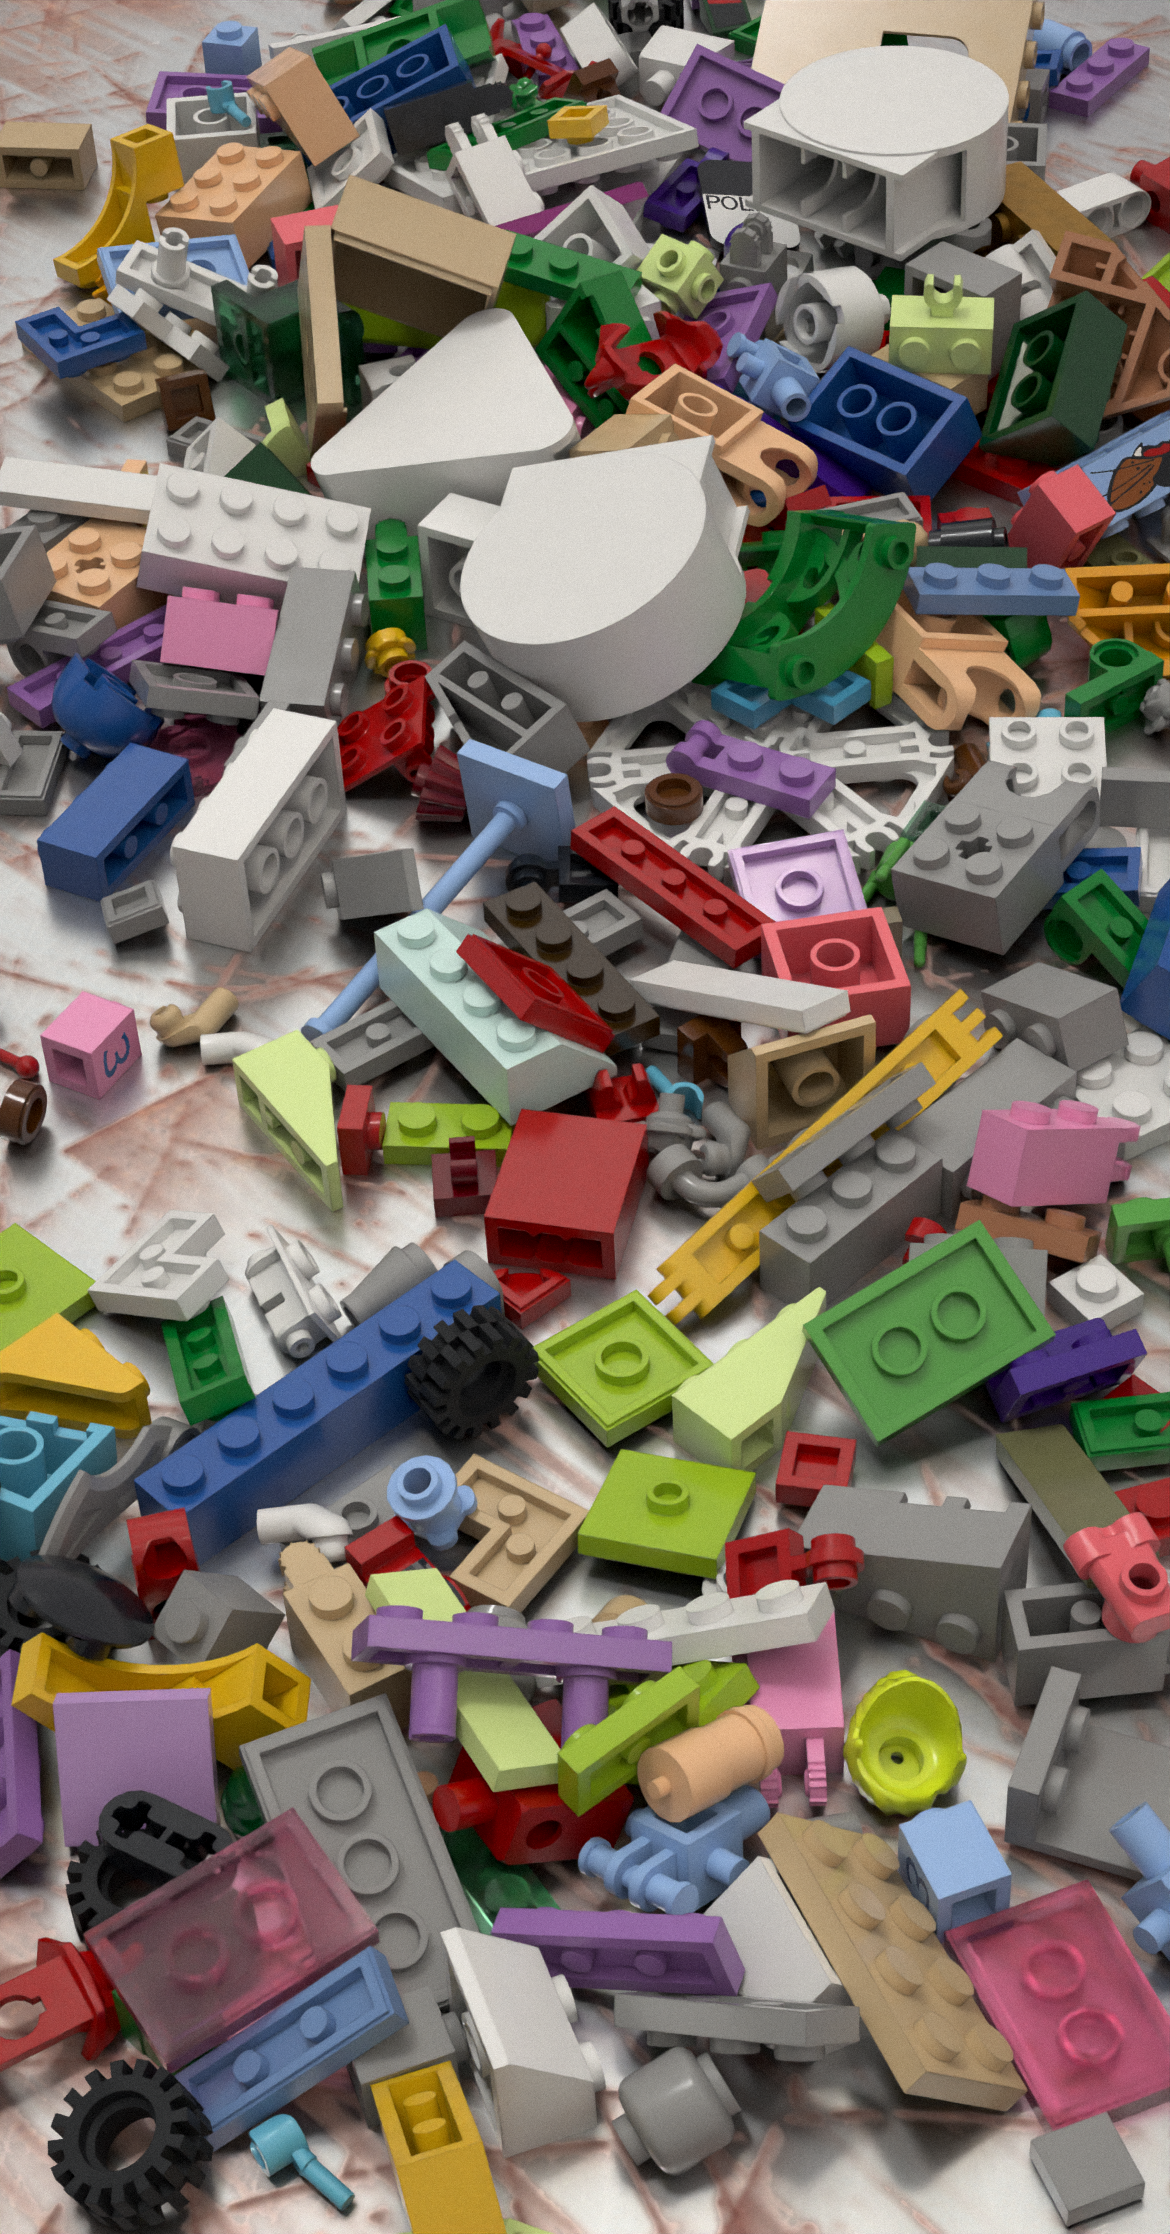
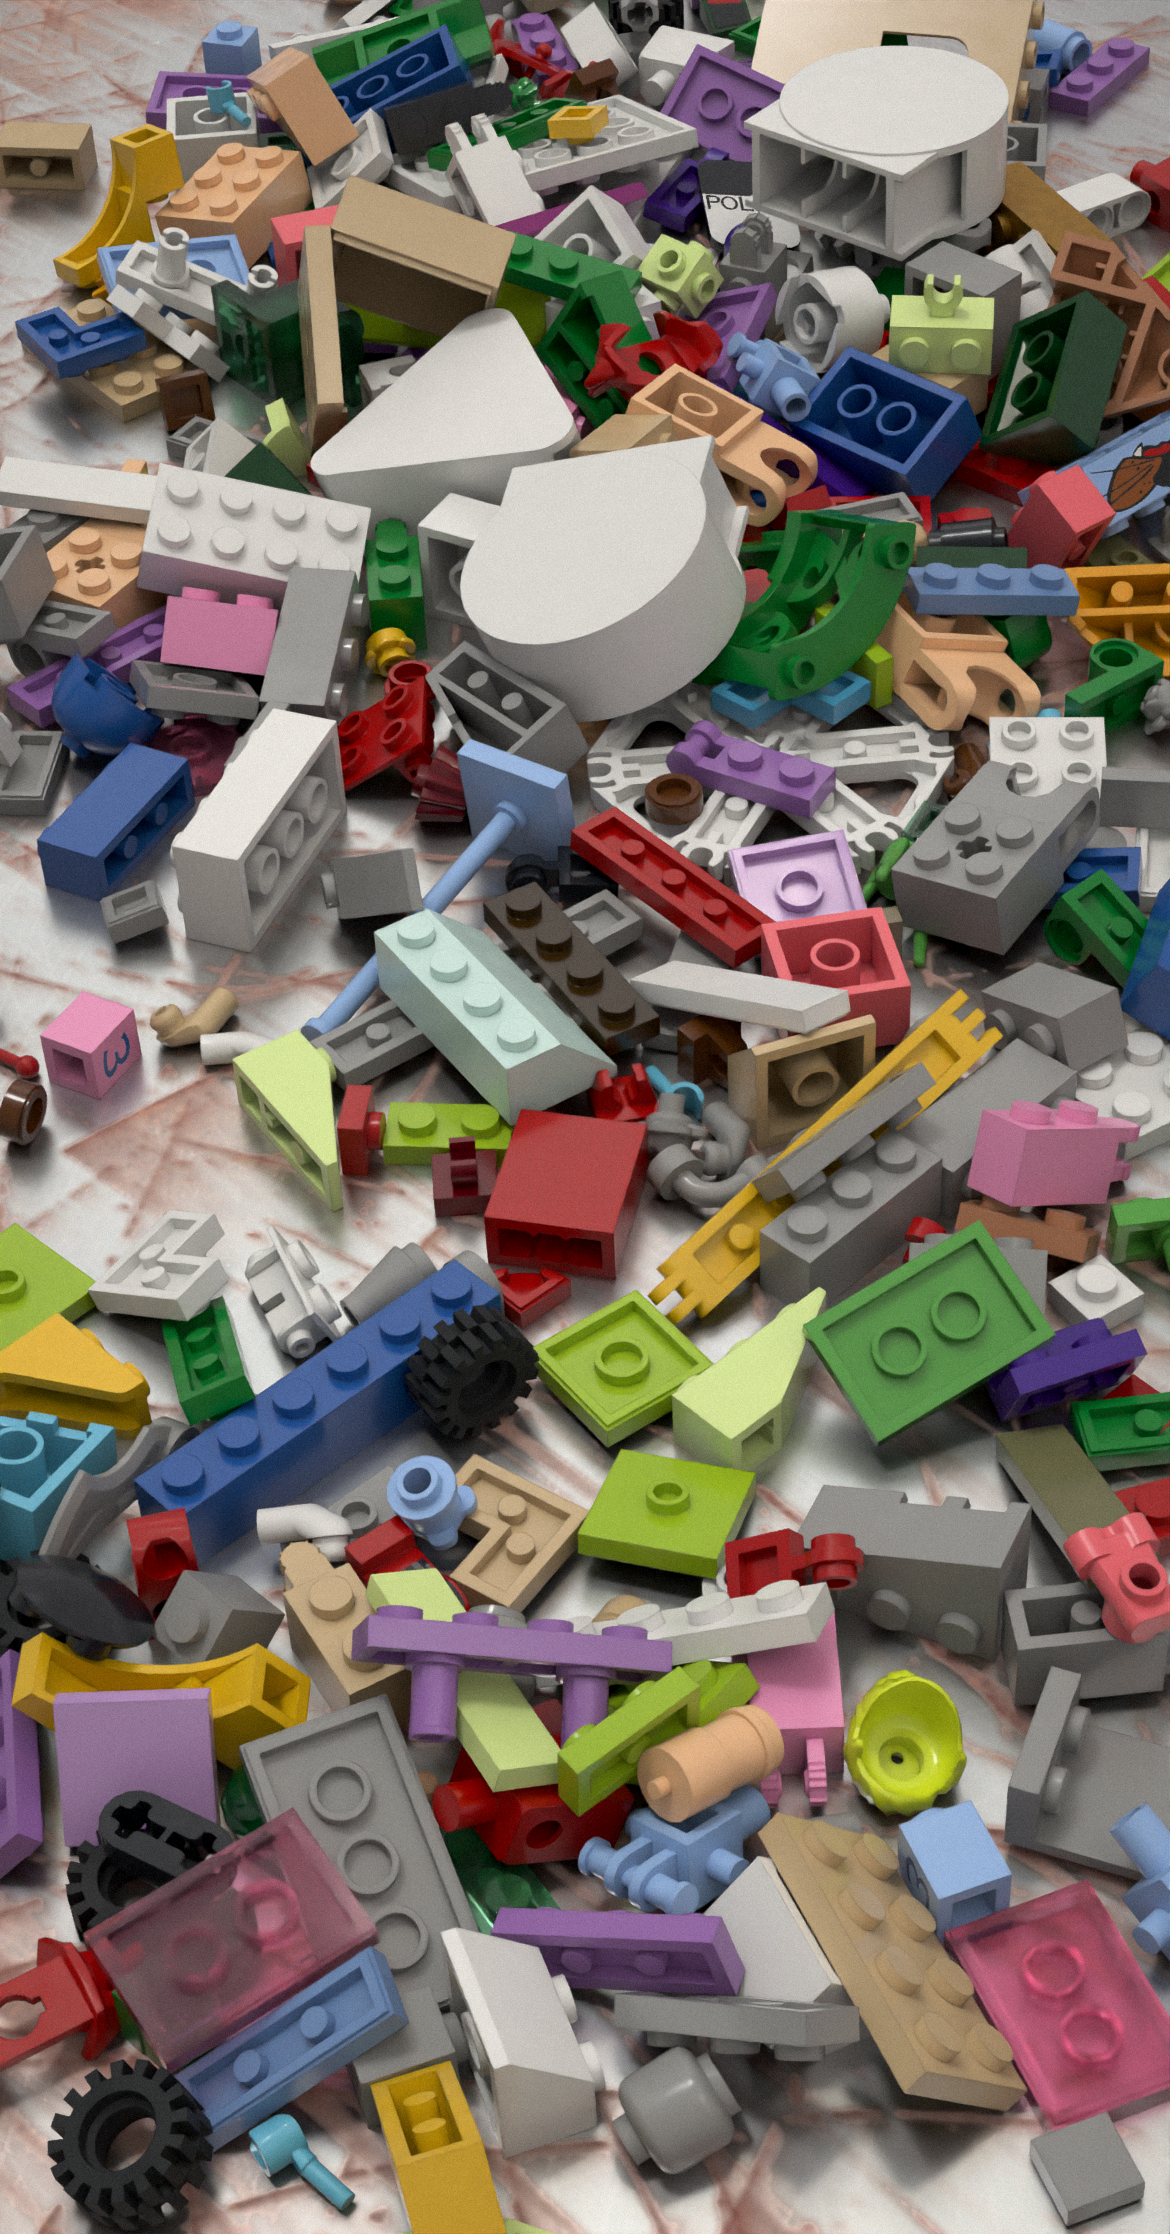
red tile [456,934,615,1053] -> none
red plate [775,1431,857,1507] -> none

